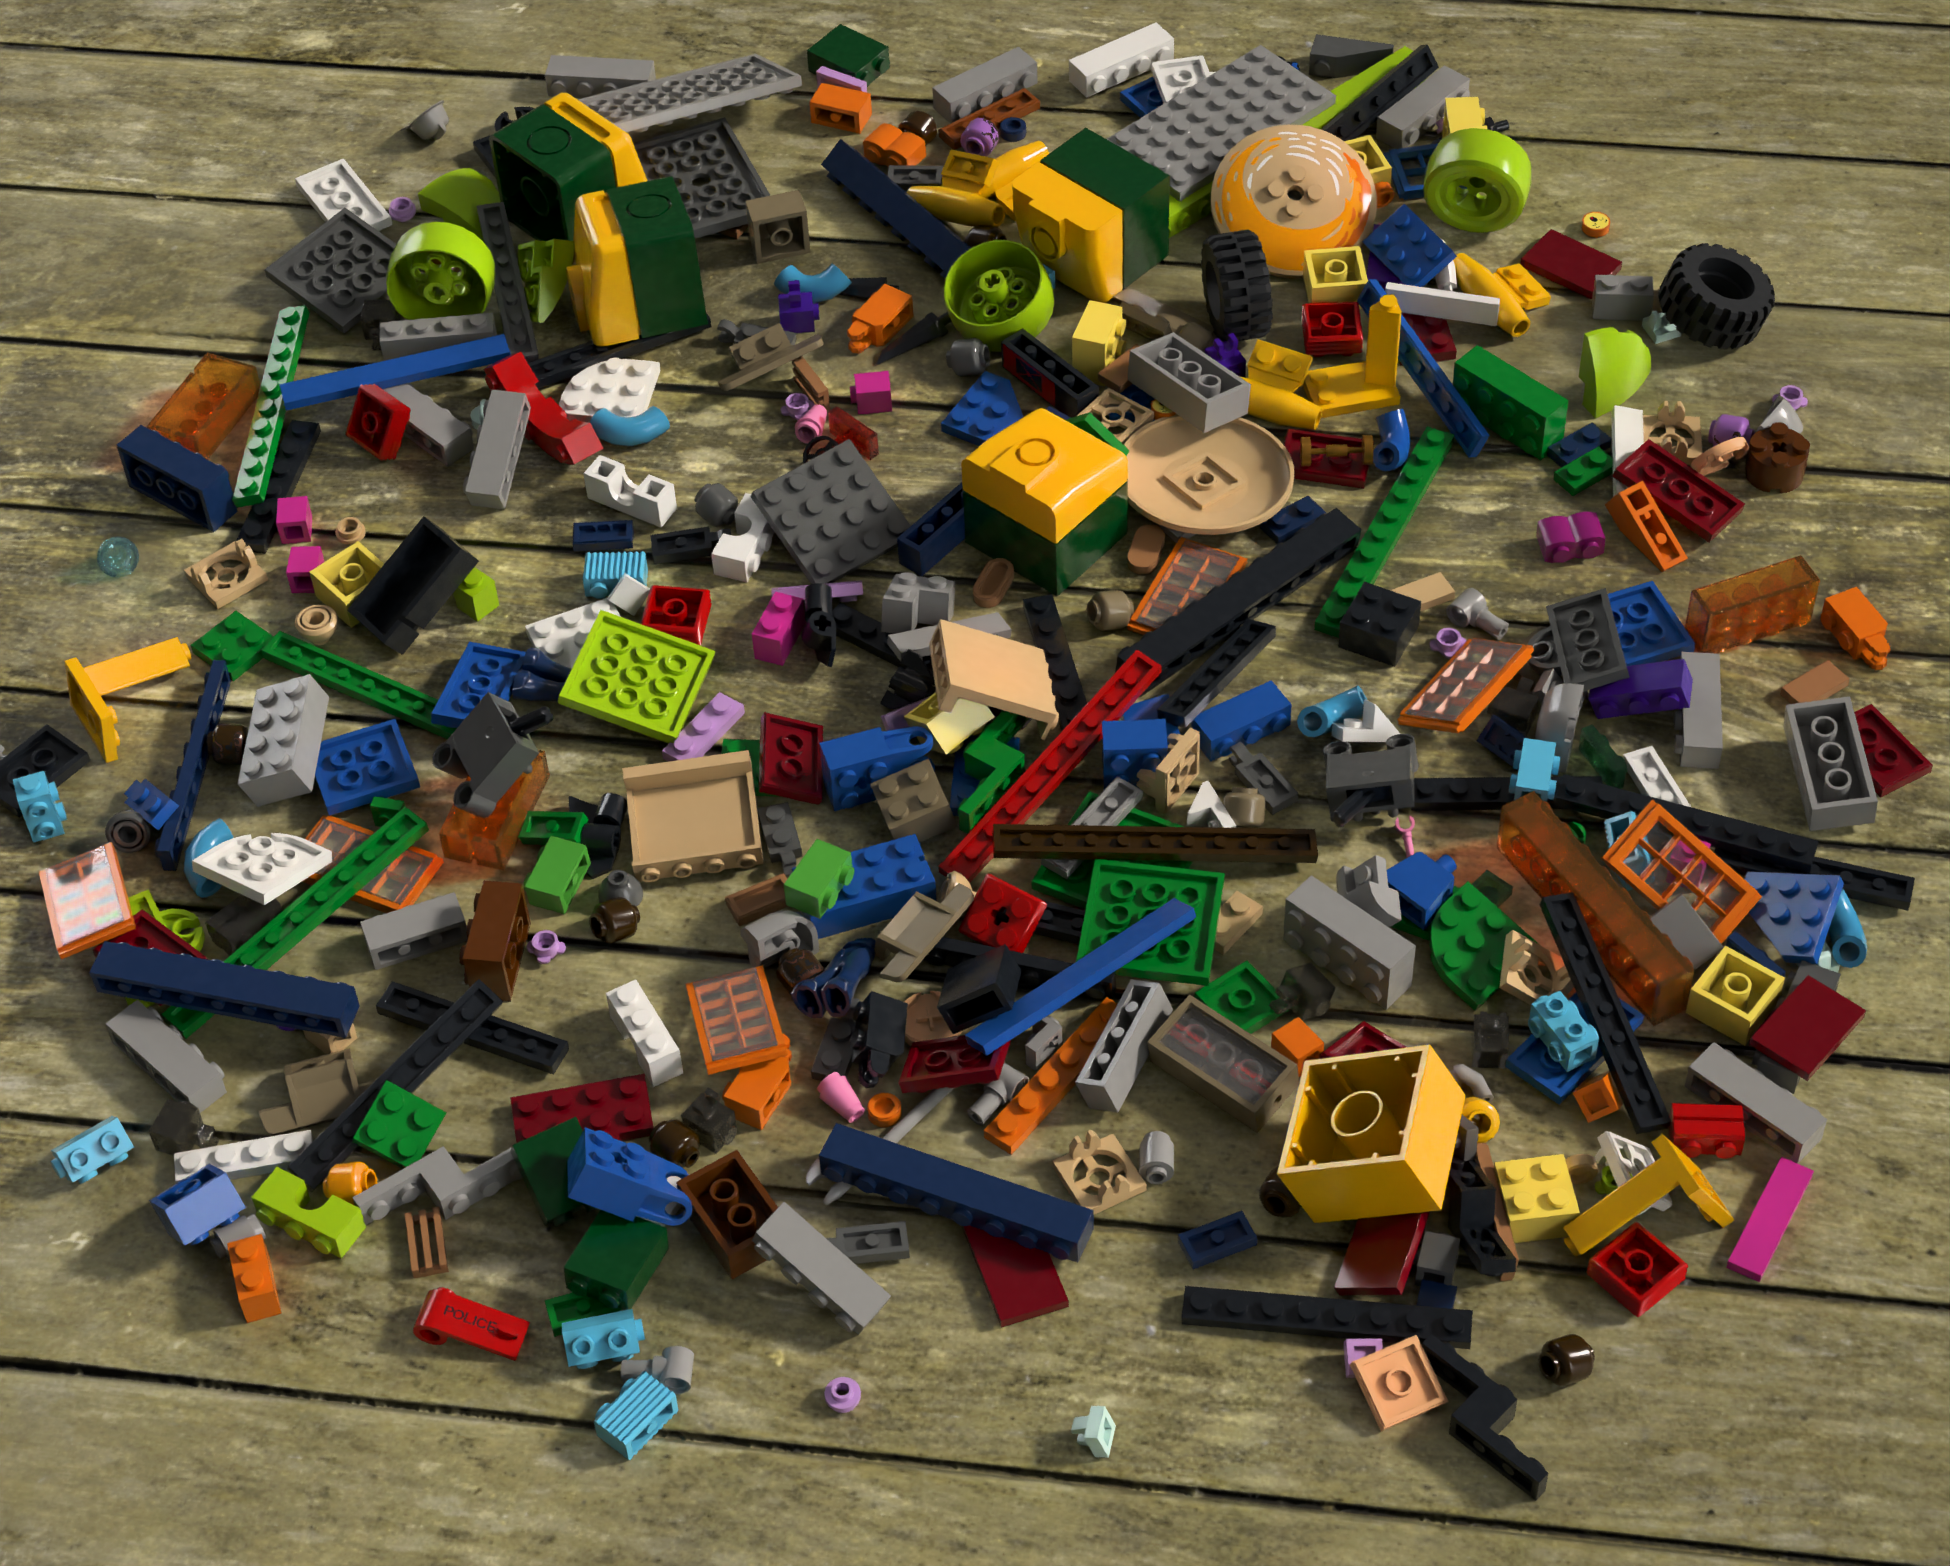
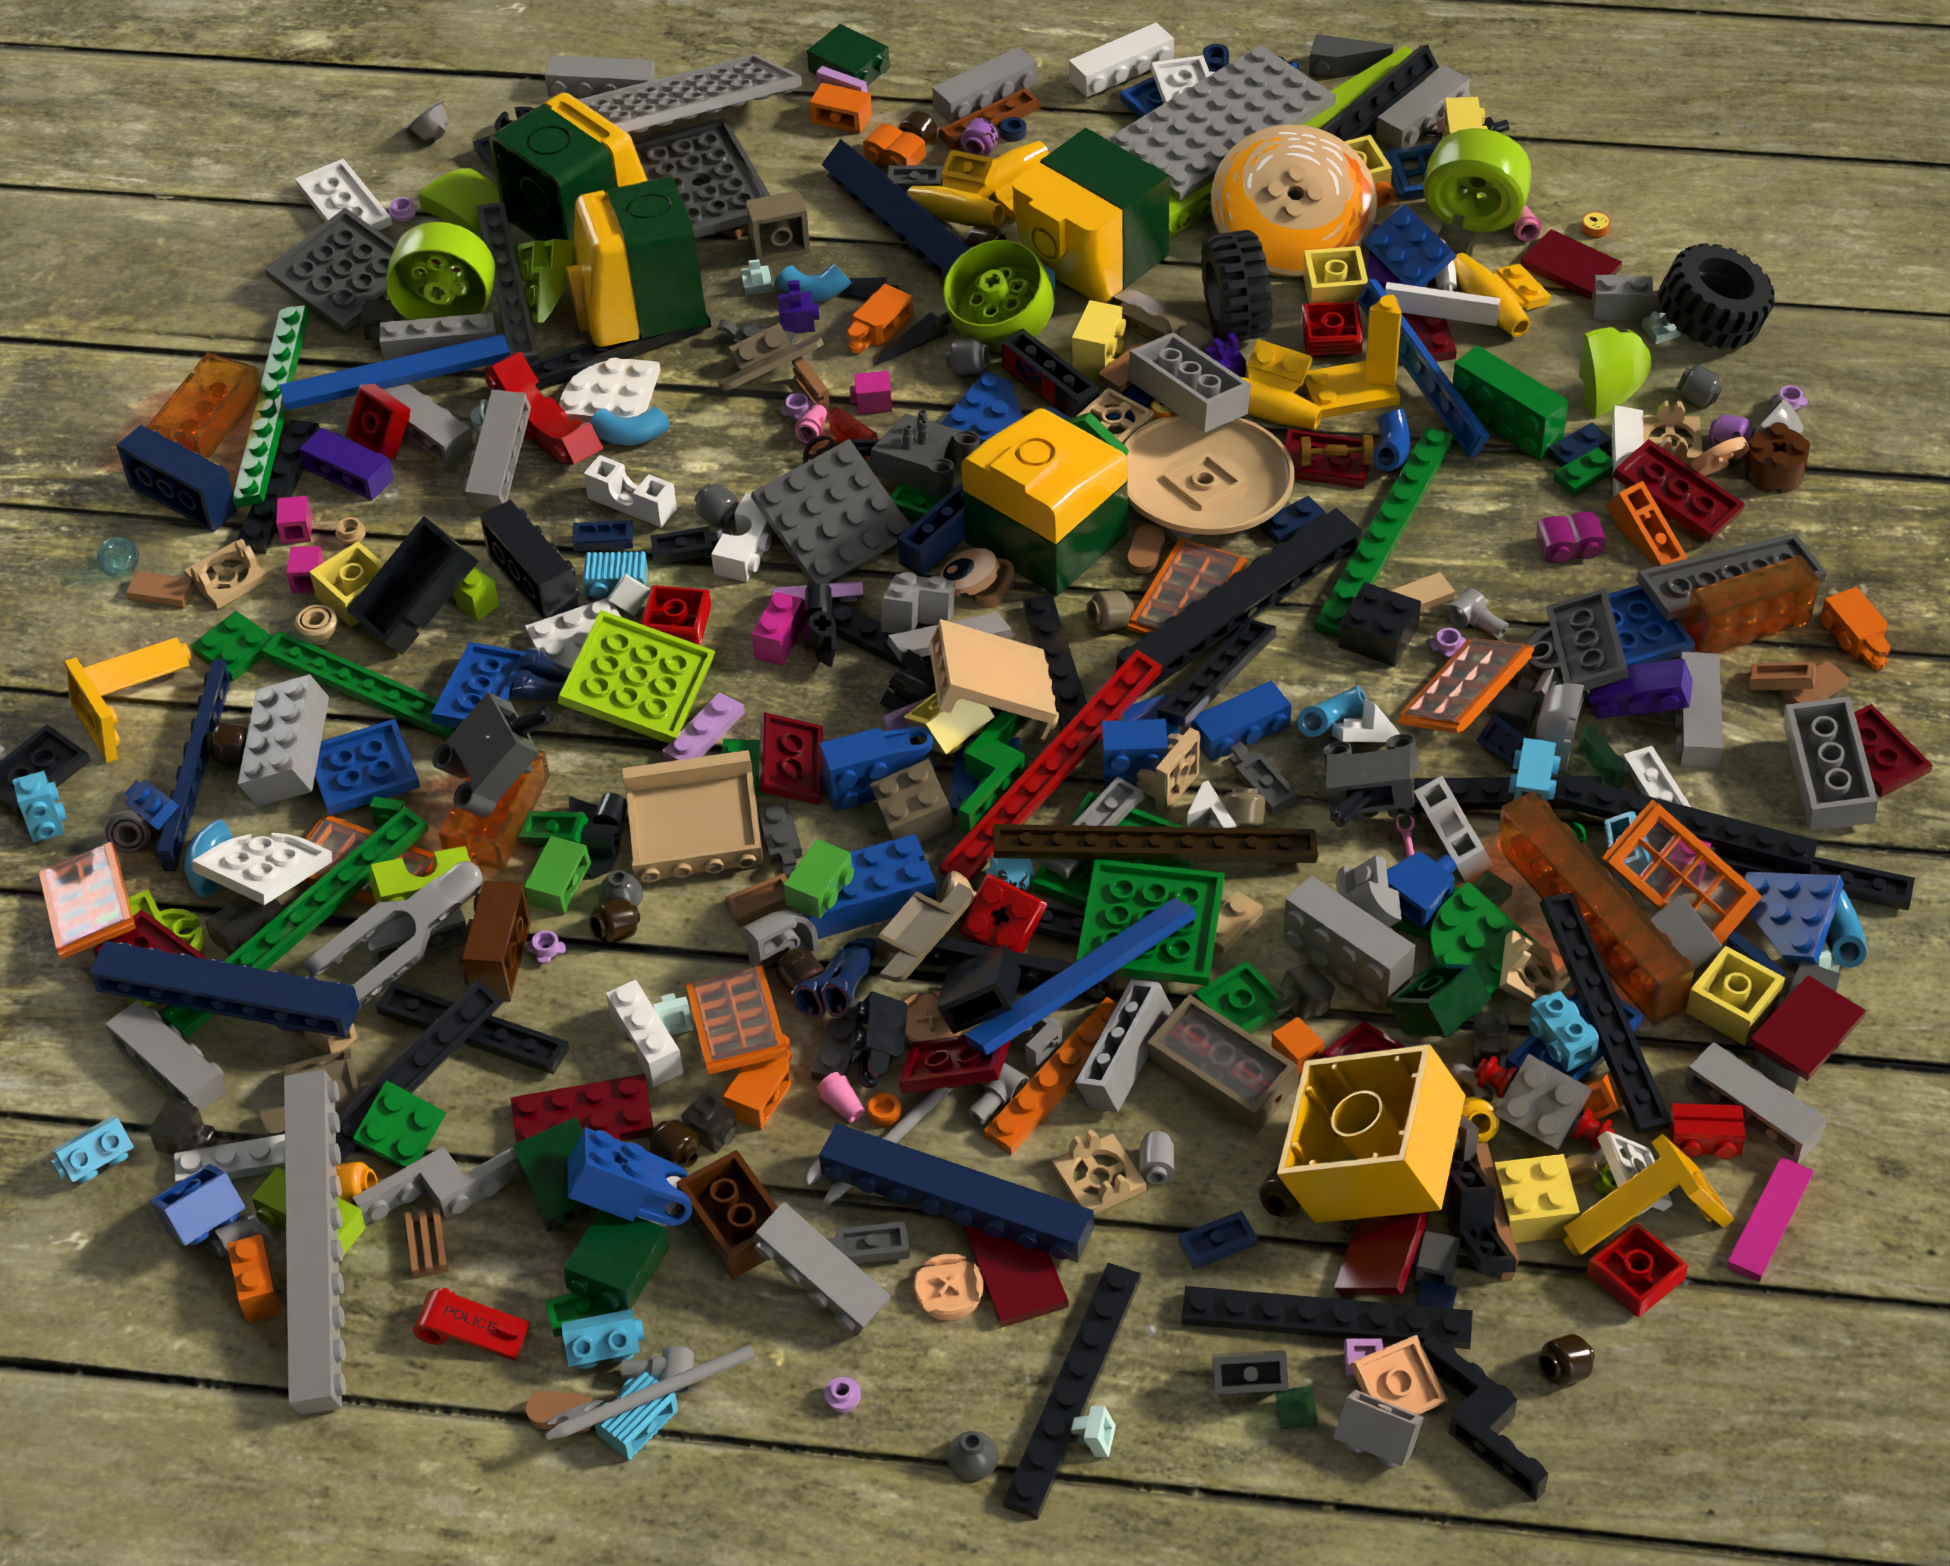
none -> medium nougat tile [126,571,194,607]
none -> light grey brick [284,1069,346,1415]
none -> dark purple brick [299,428,394,500]
none -> light grey piece [303,861,483,1010]
none -> lime arch [369,846,471,904]
none -> black brick [480,499,580,620]
none -> medium nougat tile [526,1391,597,1433]
none -> light grey piece [545,1344,755,1440]
none -> light aqua tile [653,993,693,1035]
none -> light aqua tile [741,259,773,296]
none -> dark grey piece [844,410,980,497]
none -> green plate [890,483,944,520]
none -> light nougat tile [913,1254,984,1321]
none -> light nougat tile [941,548,1000,597]
none -> dark grey brick [947,1431,999,1481]
none -> medium azure head [985,857,1034,891]
none -> black plate [1003,1263,1141,1519]
none -> dark blue plate [1203,44,1229,72]
none -> dark grey brick [1212,1350,1289,1395]
none -> clear green plate [1275,1386,1318,1430]
none -> light grey brick [1333,1390,1424,1467]
none -> dark green brick [1387,964,1492,1038]
none -> white arch [1414,776,1493,881]
none -> clear smoke brick [1437,214,1475,257]
none -> light grey brick [1474,1054,1616,1152]
none -> bright pink cone [1514,205,1541,242]
none -> dark grey plate [1636,533,1827,621]
none -> dark grey head [1676,365,1722,408]
none -> medium nougat tile [1749,662,1816,691]

